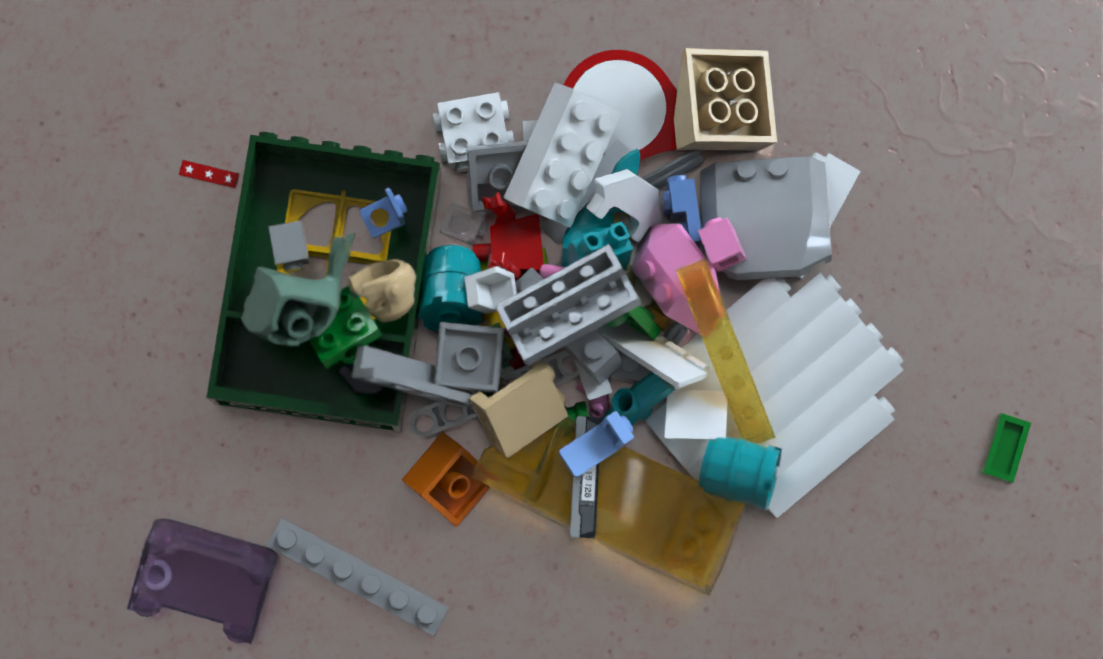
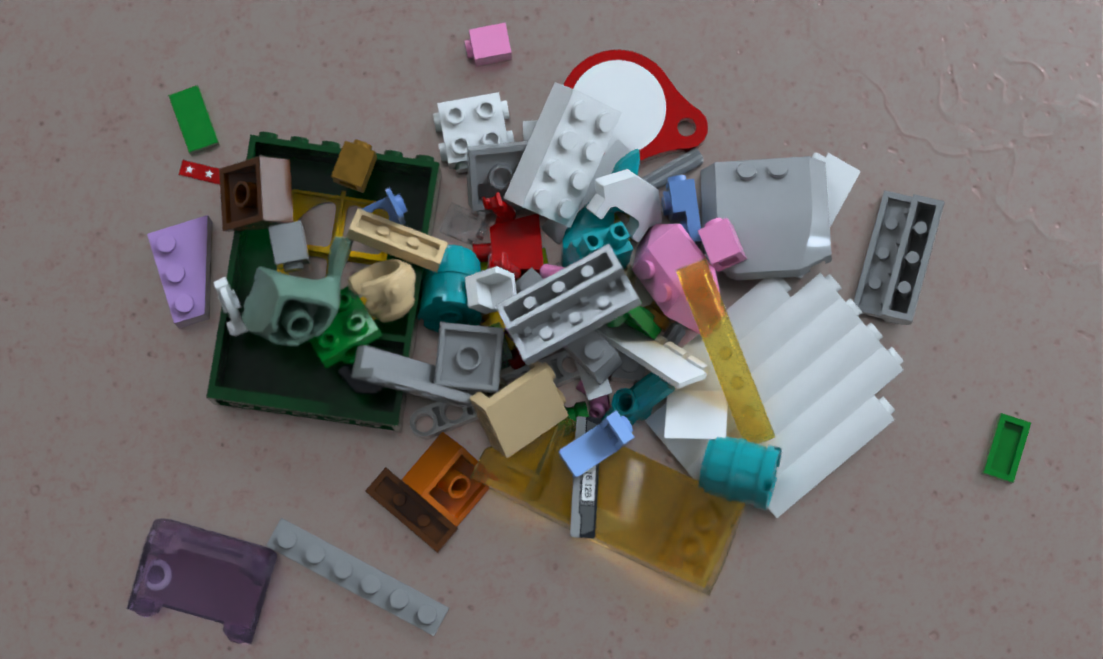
tan slope [674,48,777,151] -> none
none -> lavender wedge [147,215,212,329]
none -> green tile [168,85,219,155]
none -> white piece [213,277,249,336]
none -> reddish brown slope [219,156,293,232]
none -> pearl gold brick [331,139,377,193]
none -> tan plate [346,208,448,272]
none -> reddish brown plate [365,467,458,553]
none -> bright pink brick [464,23,512,67]
none -> light grey brick [854,190,945,325]

